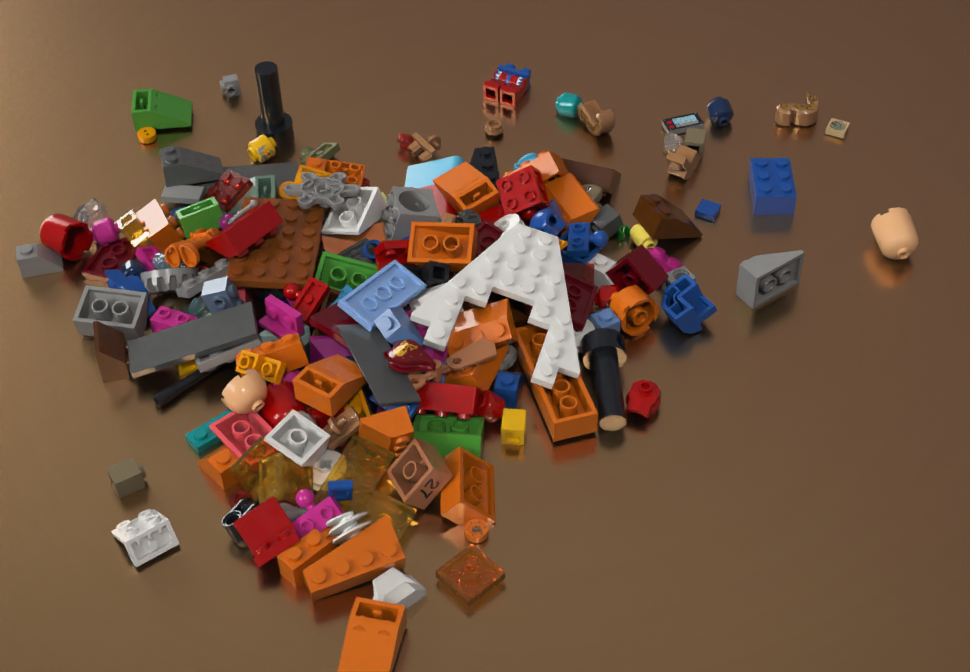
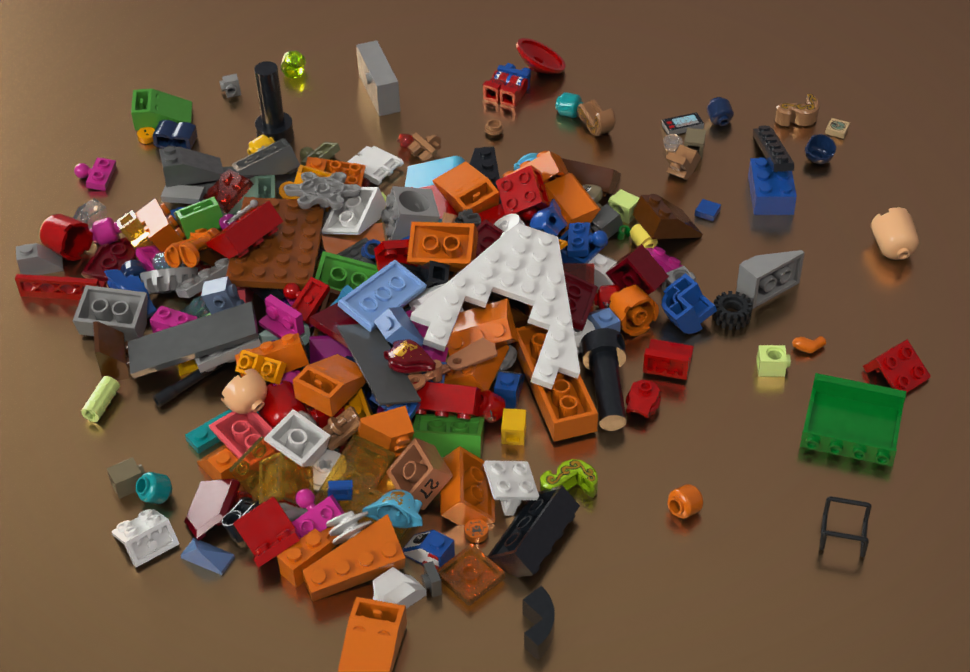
none -> red fence [15,274,107,300]
none -> dark pink plate [74,157,116,191]
none -> yellowish green axle [81,376,120,422]
none -> teal head [135,472,173,504]
none -> dark blue brick [153,120,197,150]
none -> medium blue slope [180,538,235,575]
none -> tile [184,478,241,541]
none -> dark grey slope [232,138,300,175]
none -> clear neon green head [281,51,306,78]
none -> white plate [348,146,404,185]
none -> light grey brick [356,40,400,116]
none -> medium azure hat [362,490,423,528]
none -> blue slope [402,530,455,575]
none -> dark grey plate [421,561,442,597]
none -> white bracket [483,460,539,516]
none -> black slope [485,485,580,577]
none -> red dish [516,38,566,74]
none -> black brick [523,586,555,660]
none -> lime animal [540,459,598,498]
none -> yellowish green brick [608,189,639,224]
none -> red bracket [643,339,694,380]
none -> orange head [668,484,703,519]
none -> black tyre [712,291,752,330]
none -> black plate [753,125,794,172]
none -> yellowish green brick [756,345,791,377]
none -> orange arm [792,336,826,354]
none -> green panel [800,373,907,467]
none -> dark blue hair [804,134,836,165]
none -> black piece [819,496,871,557]
none -> red bracket [863,339,931,393]

